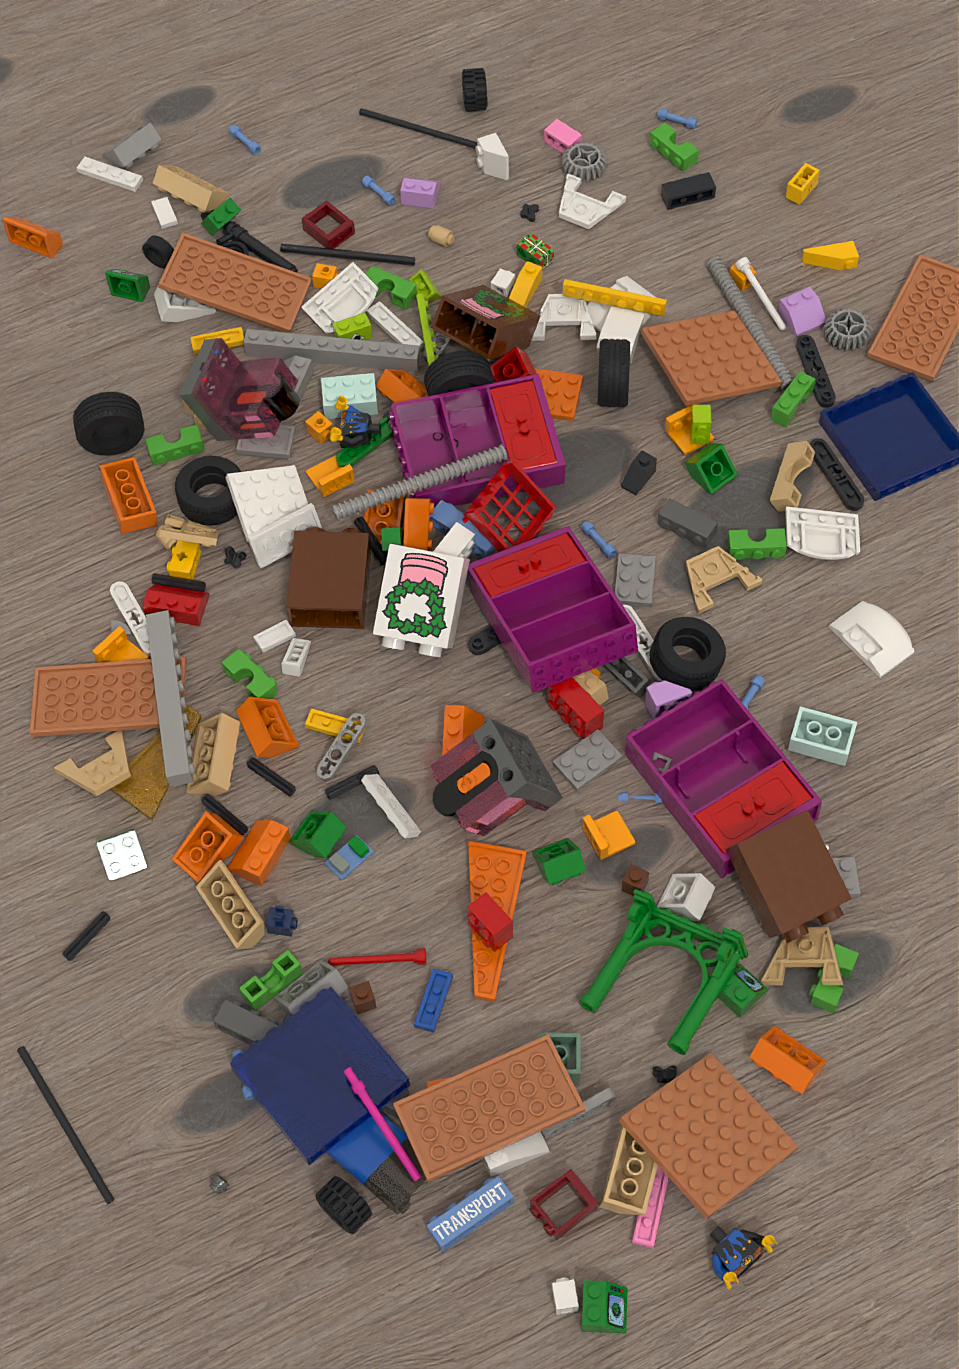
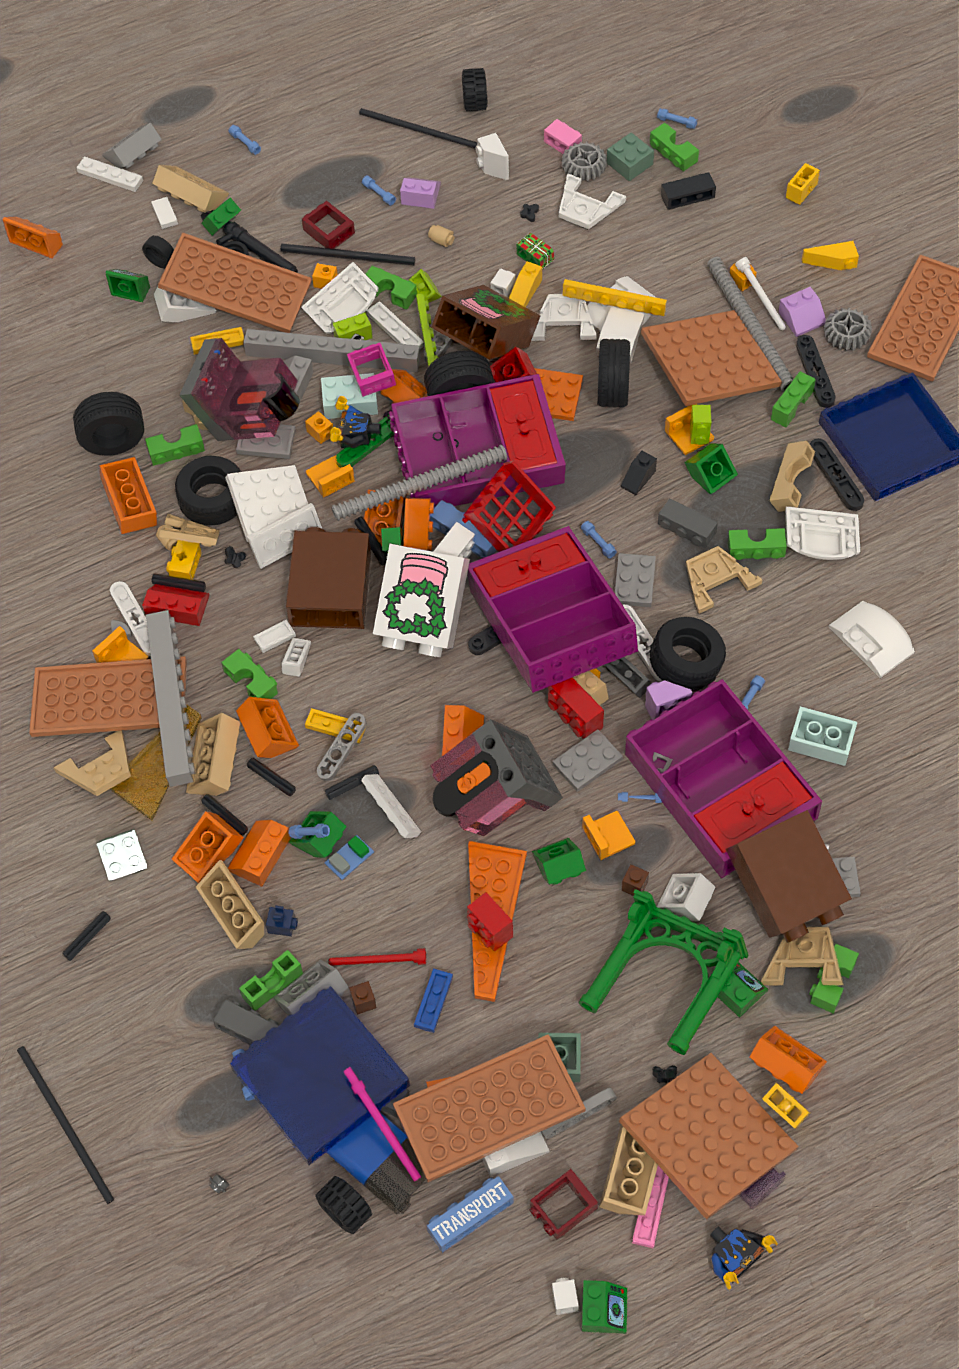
none -> medium blue bar [288,824,330,839]
none -> dark pink window [347,343,396,397]
none -> sand green brick [607,132,654,181]
none -> panel [739,1168,786,1210]
none -> yellow brick [762,1083,810,1129]

